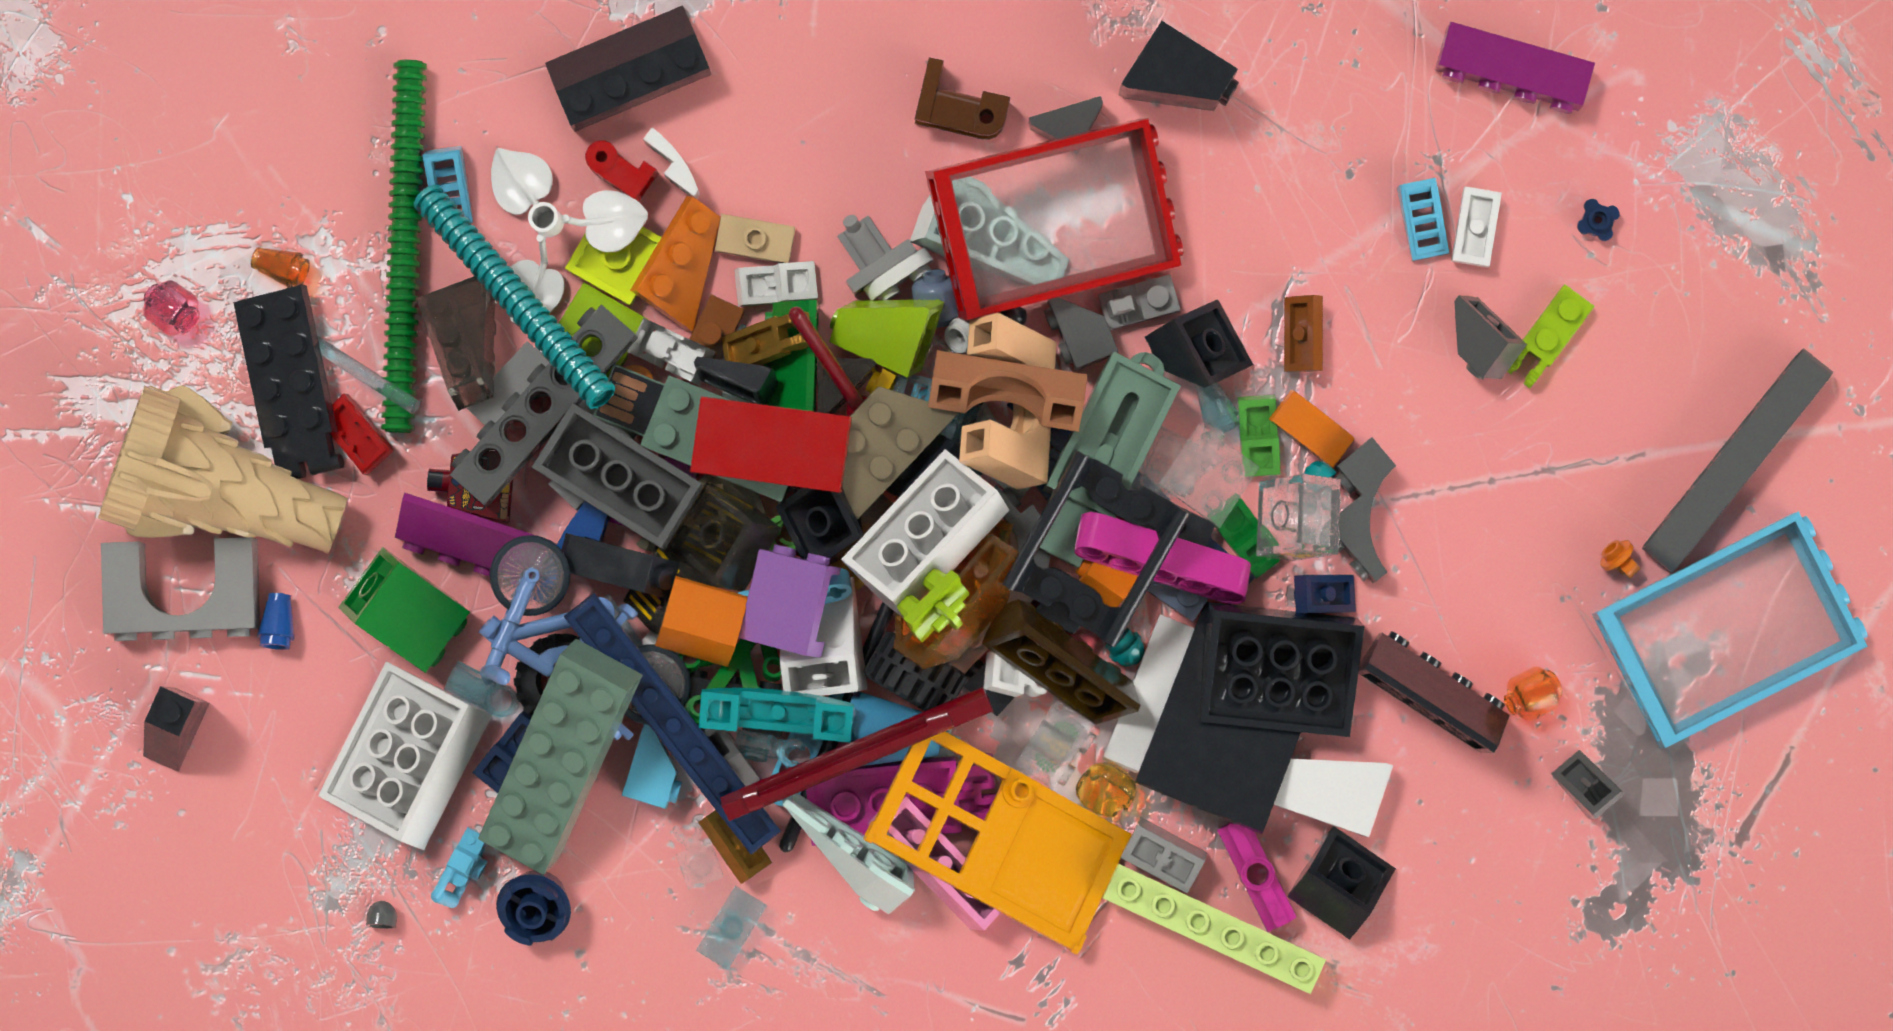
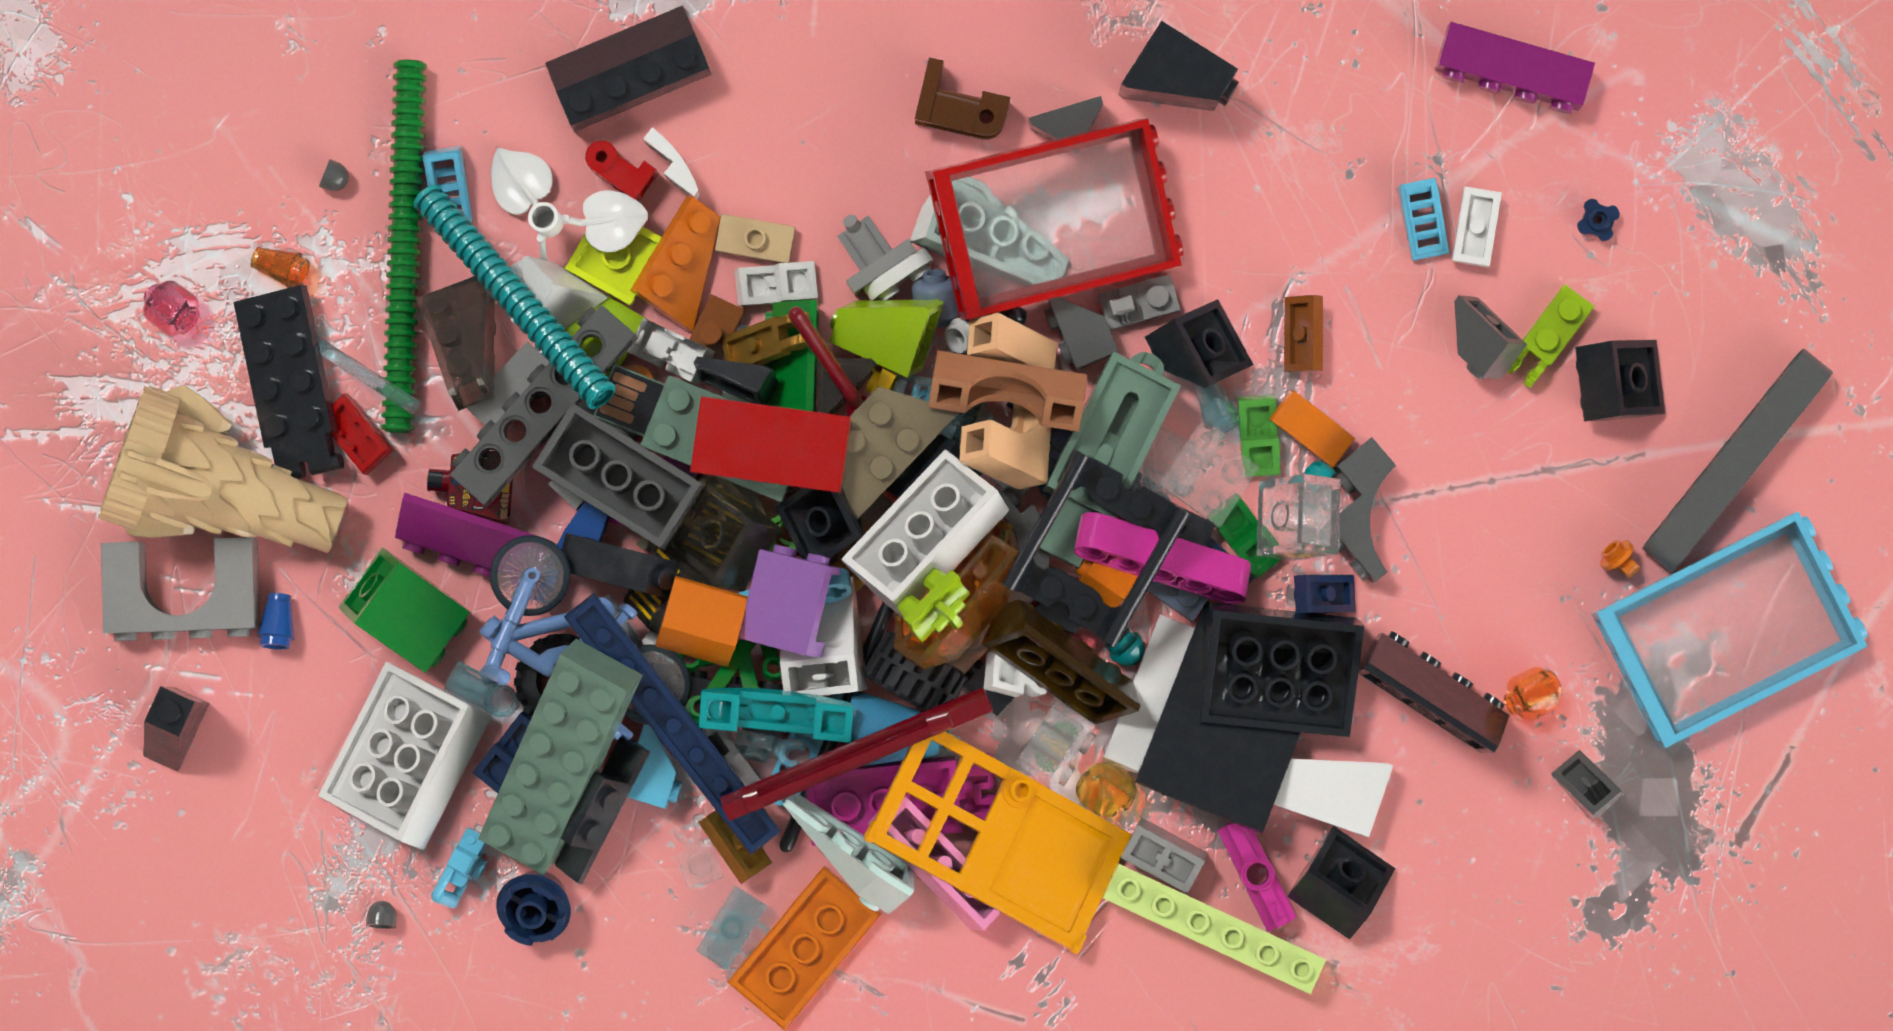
none -> dark grey hinge [319,159,349,192]
none -> white slope [522,256,609,329]
none -> black bracket [555,736,650,884]
none -> orange tile [727,866,882,1031]
none -> black slope [1575,340,1665,422]

